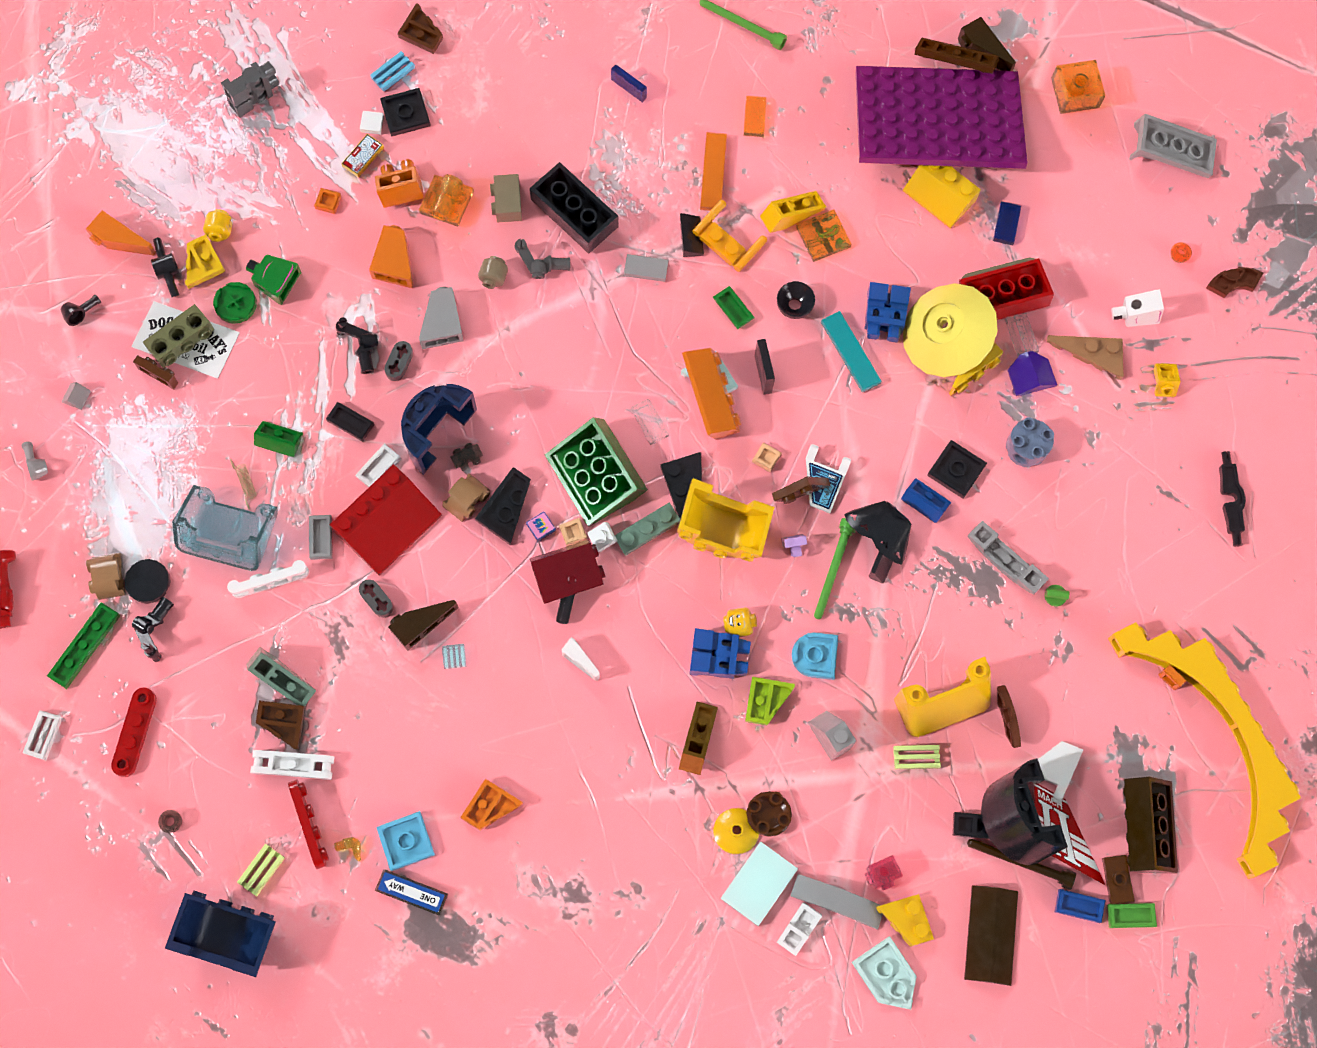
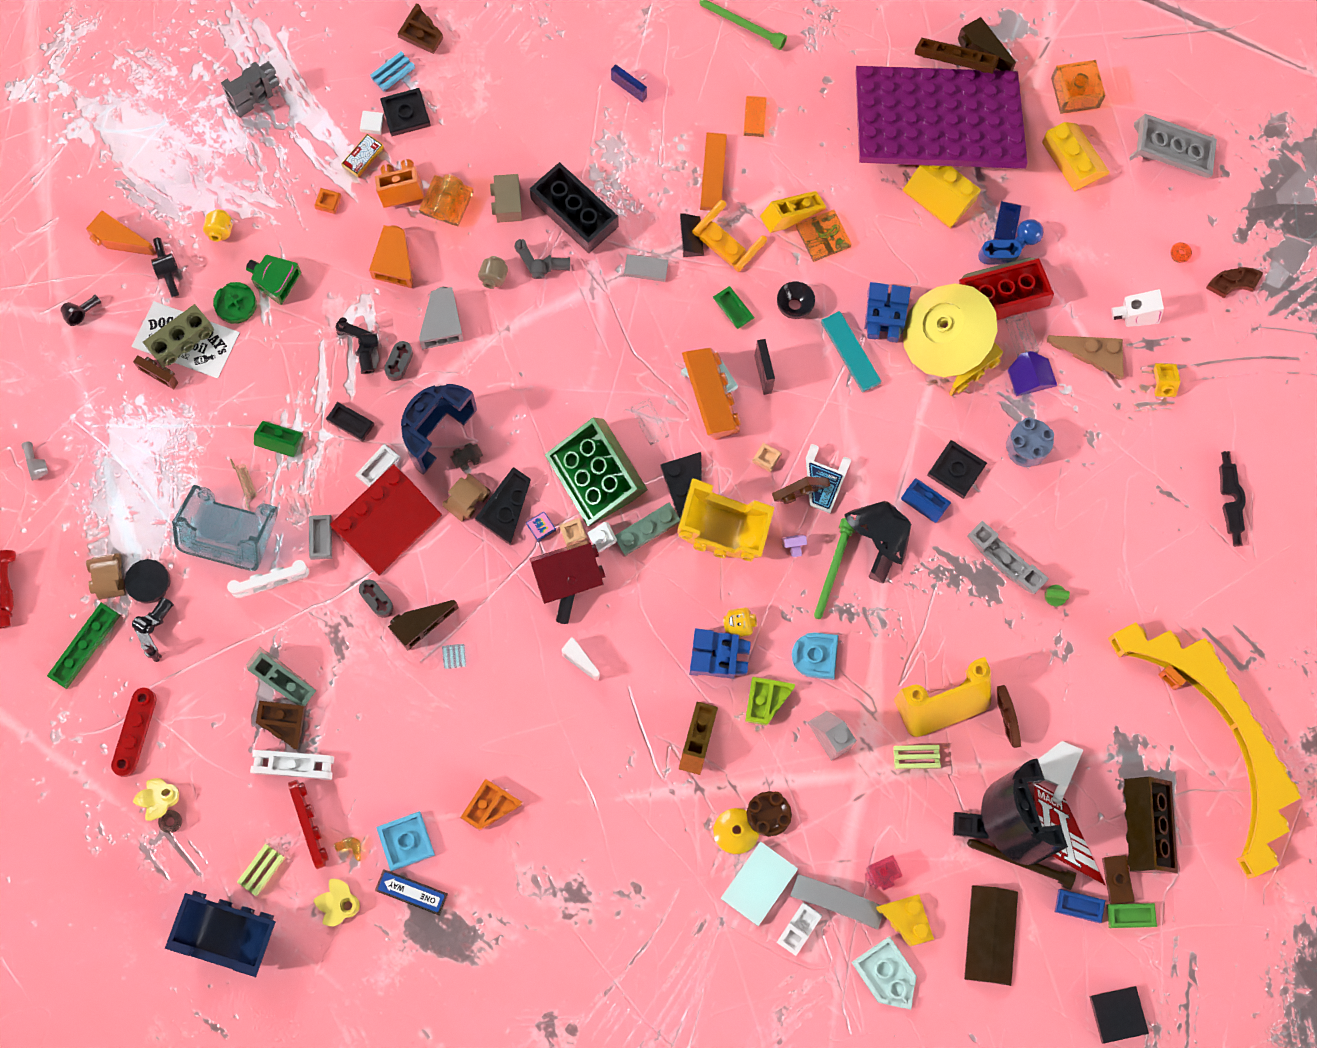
white tile [22,710,63,761] -> none
light grey slope [61,382,91,410] -> none
yellow wing [185,234,225,289] -> none
none -> light yellow plate [133,778,179,821]
none -> light yellow plate [314,879,360,926]
none -> blue beam [978,219,1044,265]
none -> yellow slope [1042,122,1110,192]
none -> black tile [1089,986,1149,1044]

